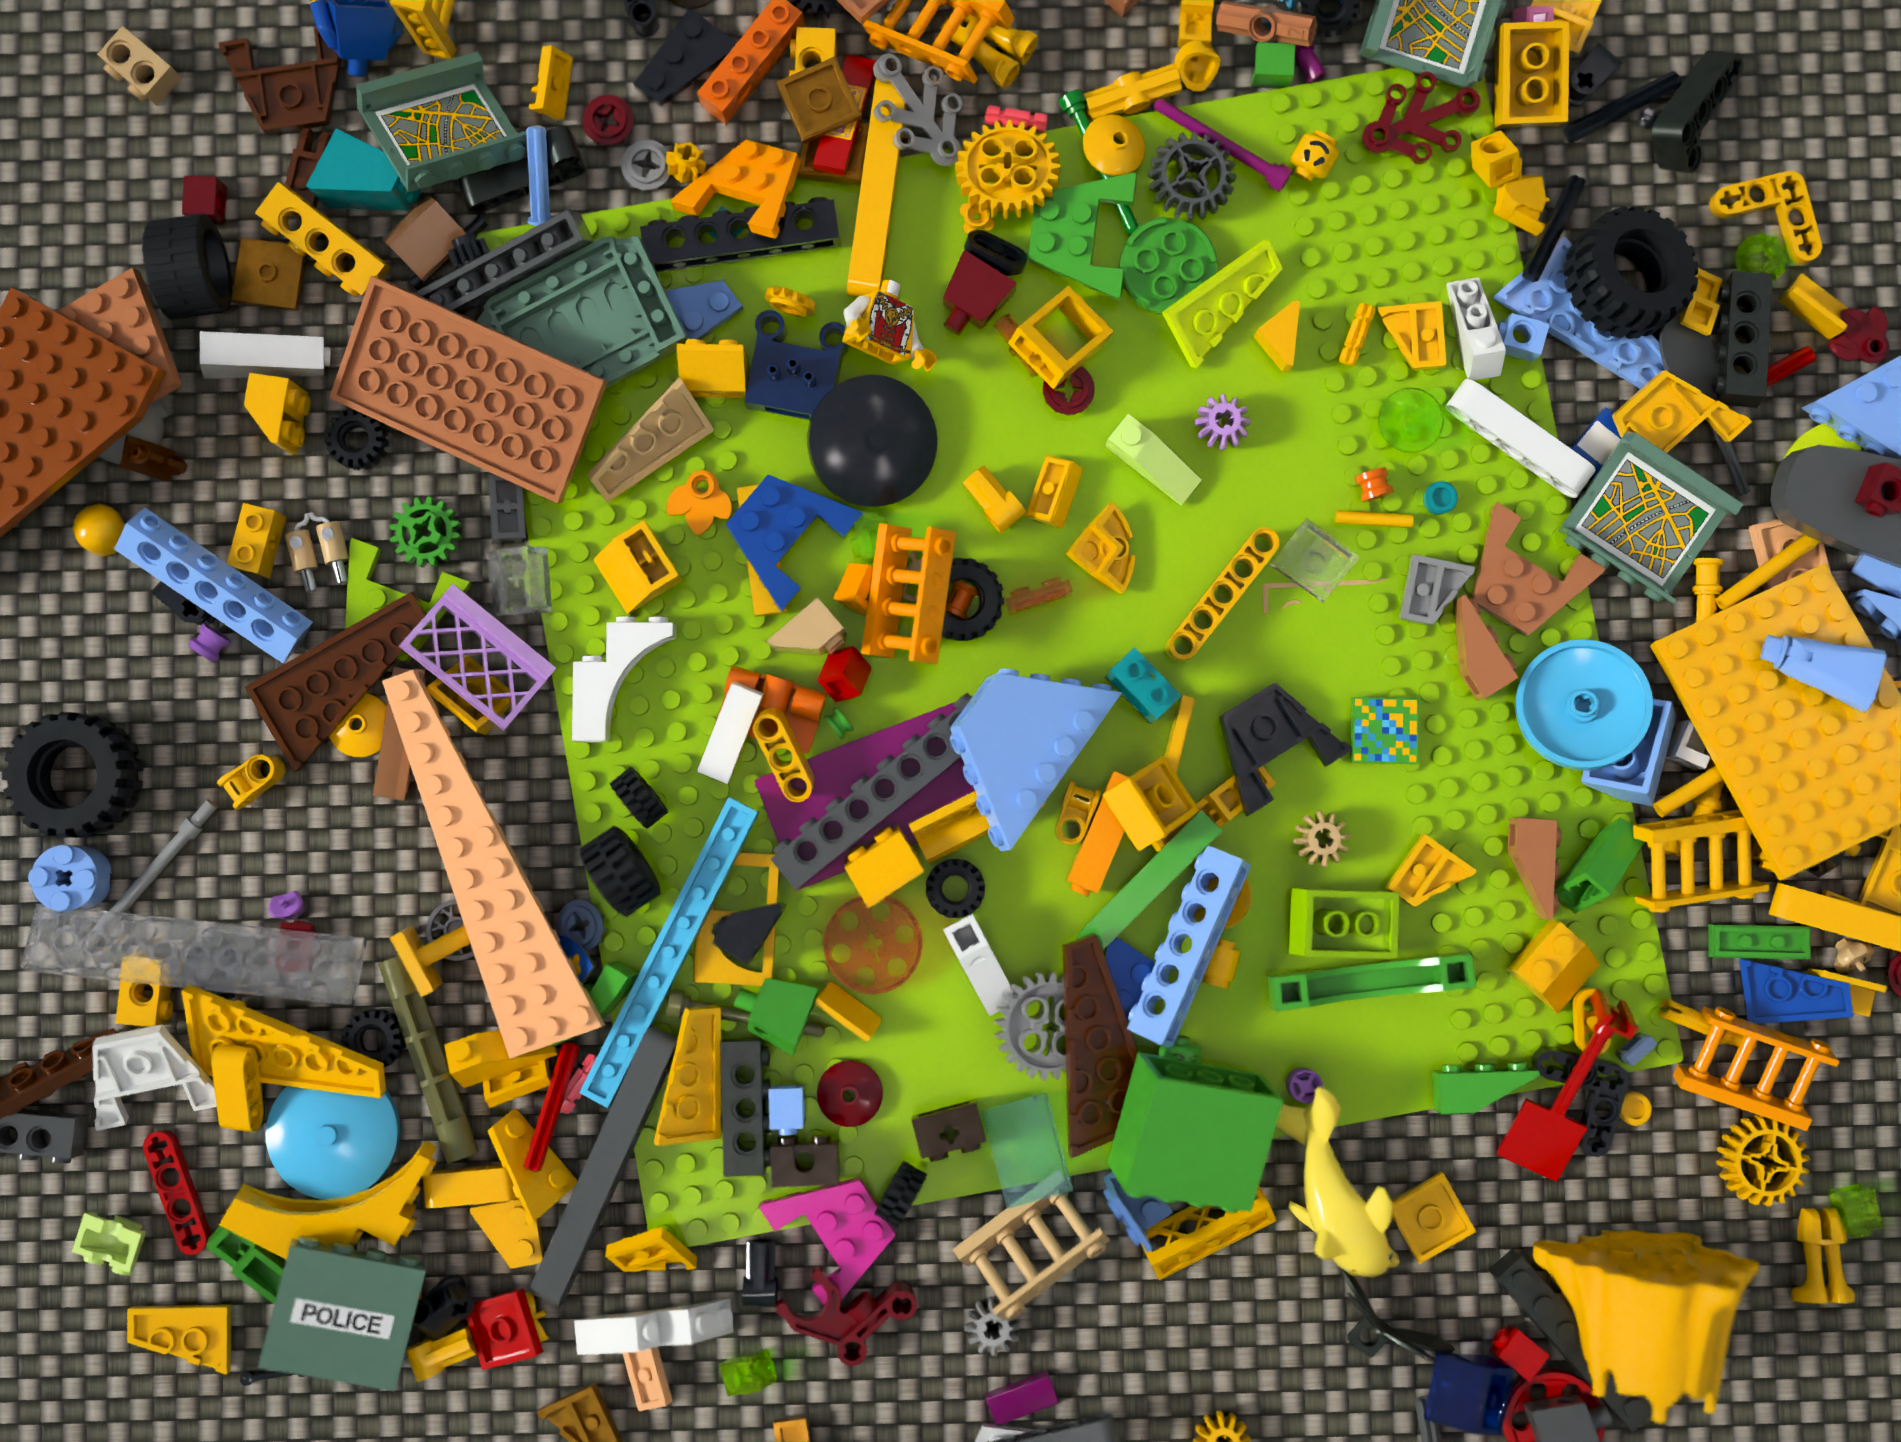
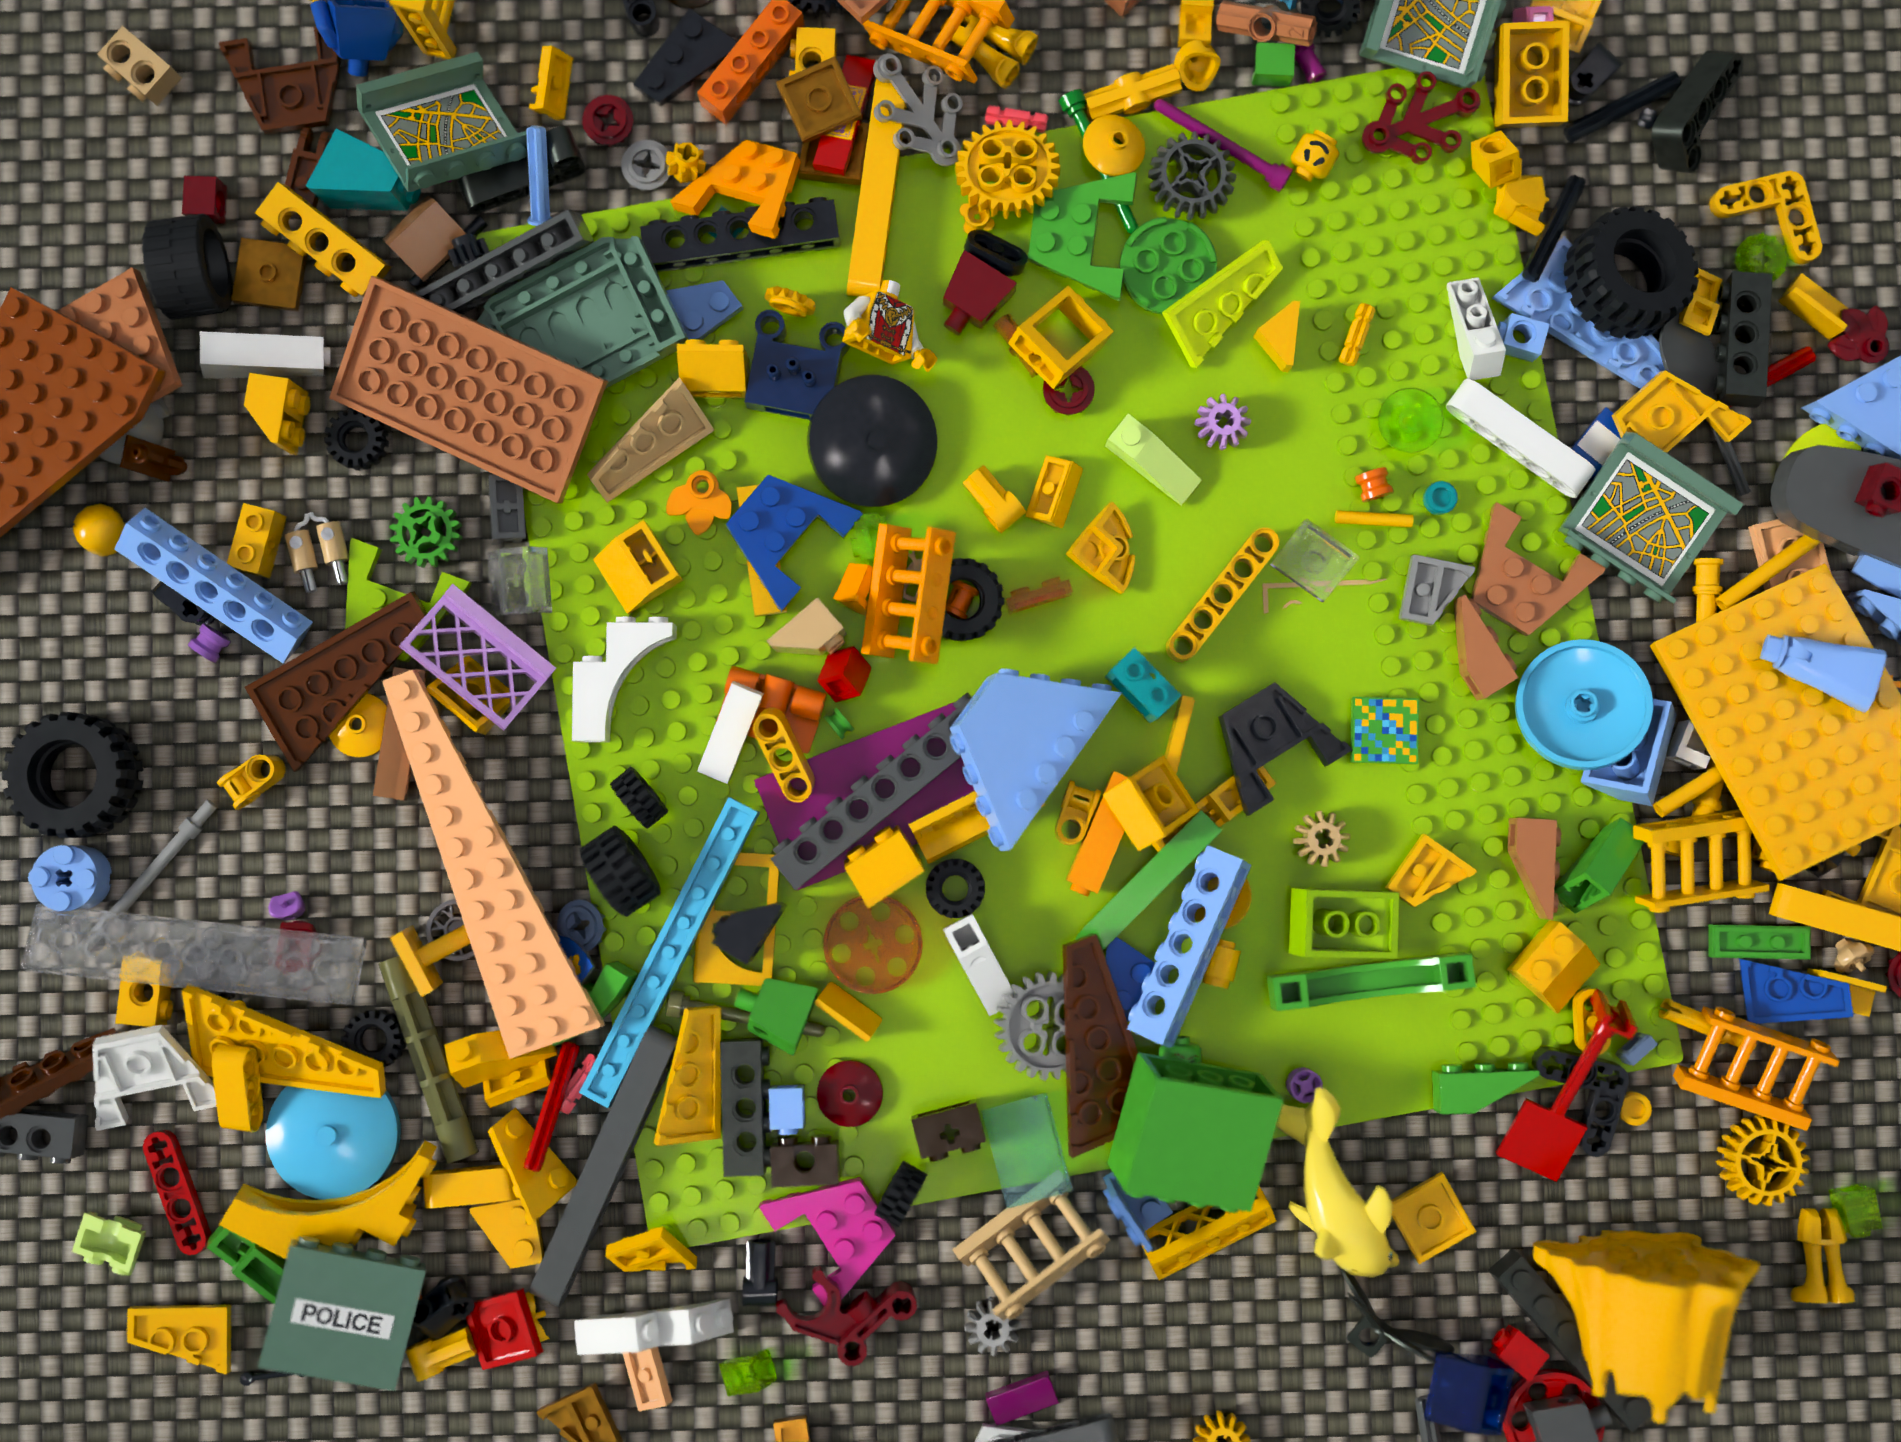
yellow wing [1378,301,1446,371] -> none

